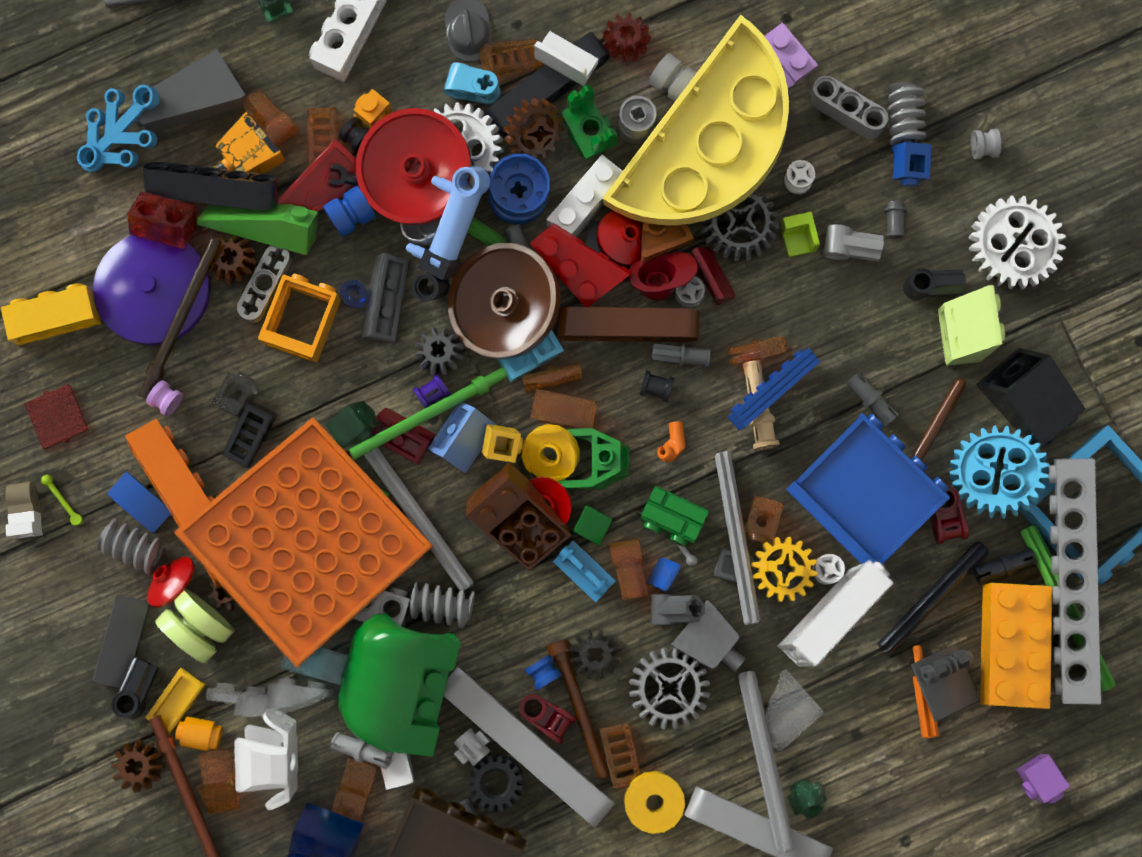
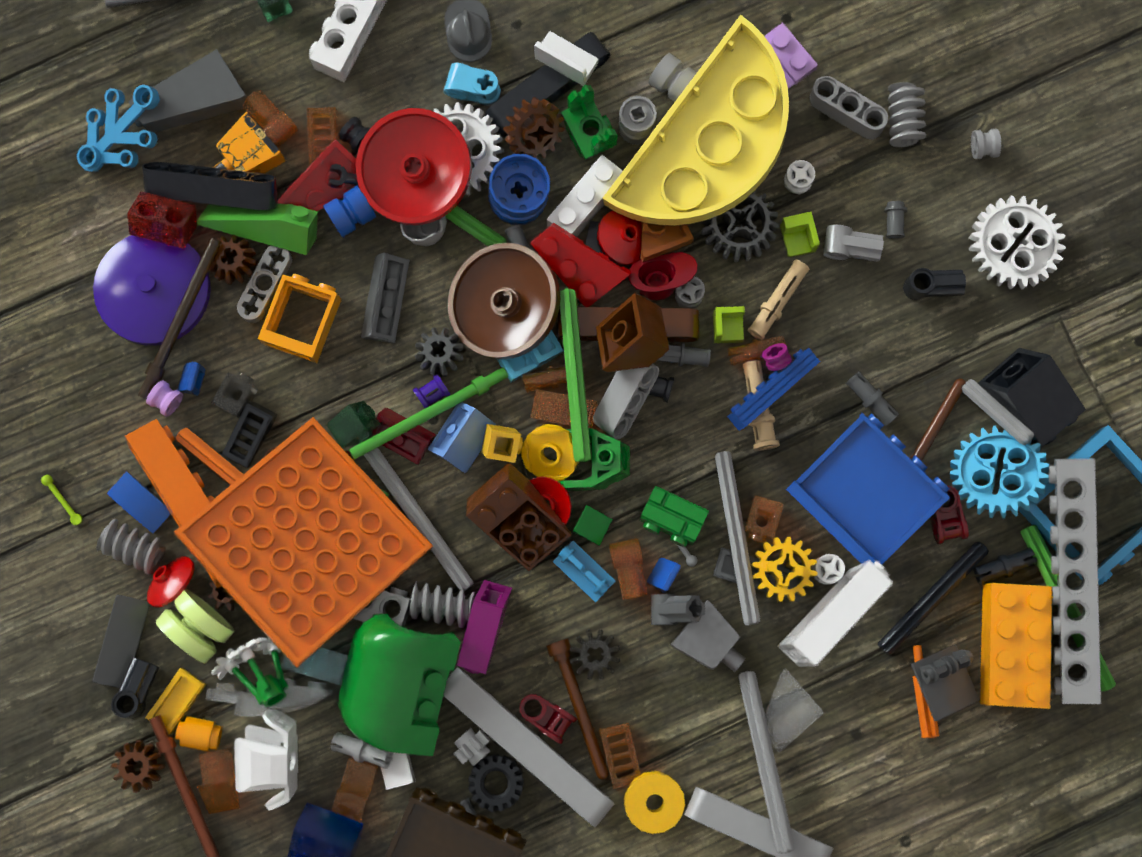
yellow brick [1,283,102,346] -> none
leg [5,481,43,539] -> none
clear red piece [24,384,89,450] -> none
clear blue bush [340,280,368,308] -> none
light orange brick [353,89,393,128] -> none
light blue piece [406,166,490,302] -> none
clear orange slope [479,38,543,76] -> none
blue wheel [525,654,562,691] -> none
clear red gear [603,12,651,63] -> none
light grey gear [629,648,710,730] -> none
orange arm [657,421,686,462] -> none
dark red slope [691,247,736,306] -> none
clear green gear [787,779,827,818] -> none
blue brick [891,142,931,187] -> none
yellowish green slope [938,285,1005,366] -> none
medium lavender brick [1016,753,1070,804] -> none
none -> orange axle [175,428,243,485]
none -> blue slope [178,362,206,396]
none -> plant [211,637,289,707]
none -> magenta slope [457,580,512,674]
none -> bright green axle [560,289,591,462]
none -> light grey beam [593,364,659,440]
none -> reddish brown slope [596,293,669,372]
none -> lime panel [713,306,745,343]
none -> tan pin [748,259,810,340]
none -> magenta bush [762,343,792,371]
none -> light grey axle [962,379,1034,445]

